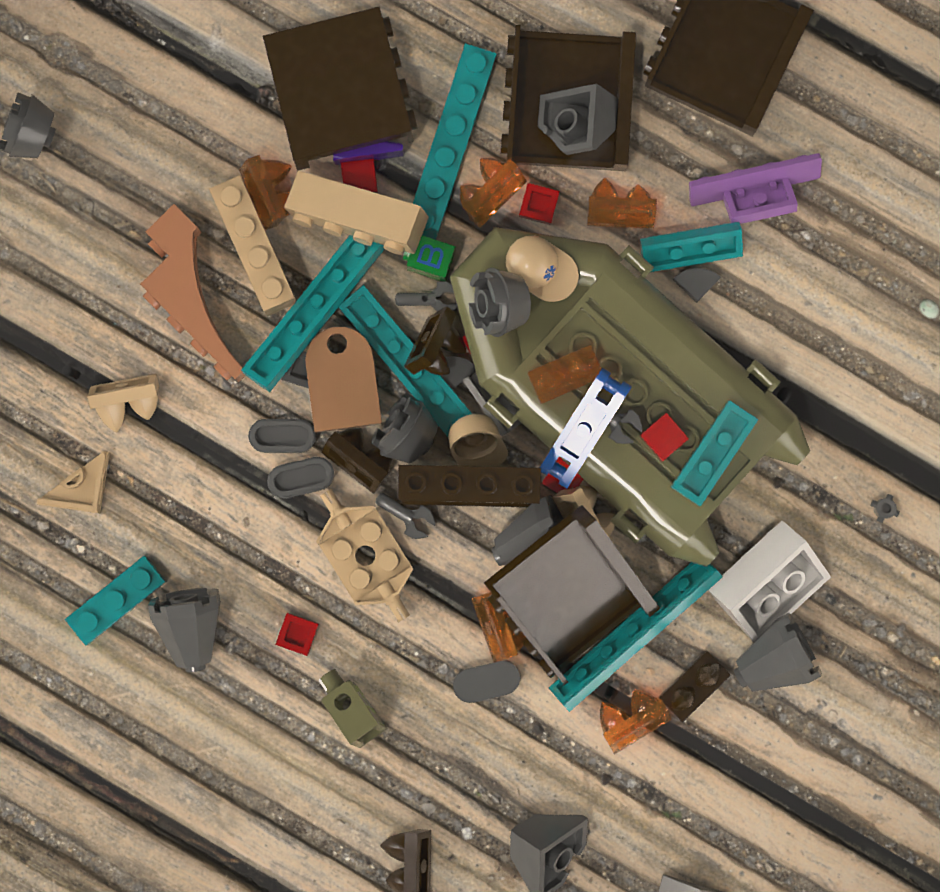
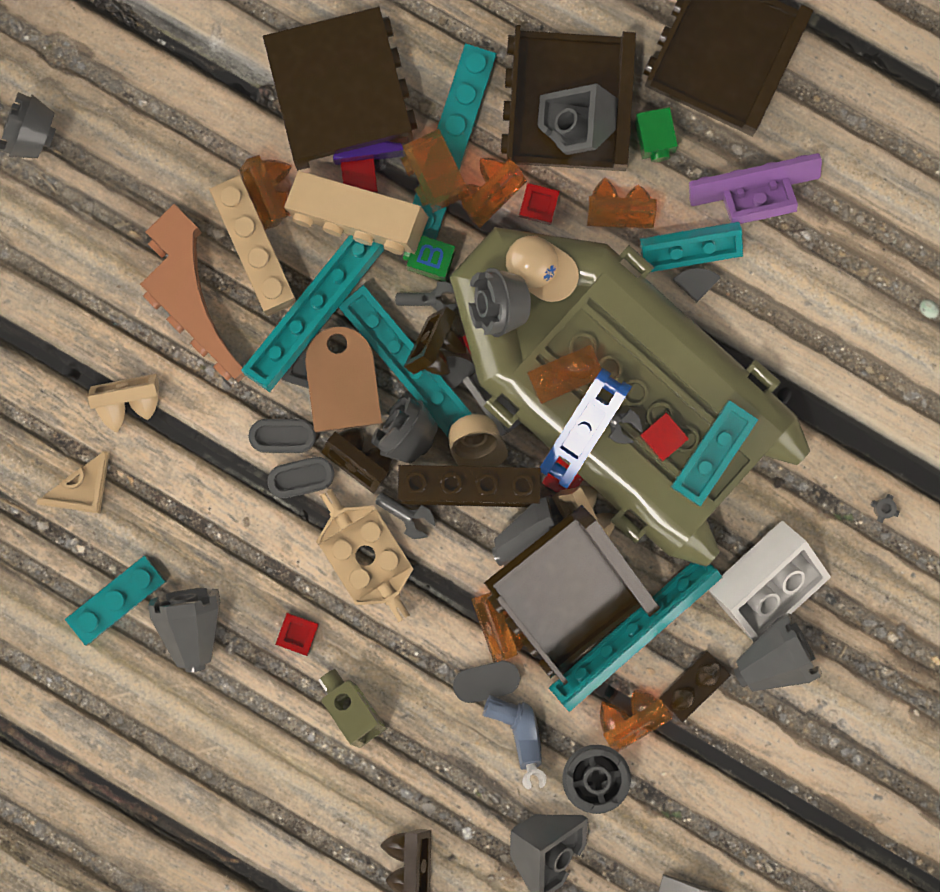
none -> clear orange brick [400,129,469,213]
none -> sand blue arm [482,695,546,789]
none -> dark grey cone [562,745,631,814]
none -> green brick [634,107,678,162]

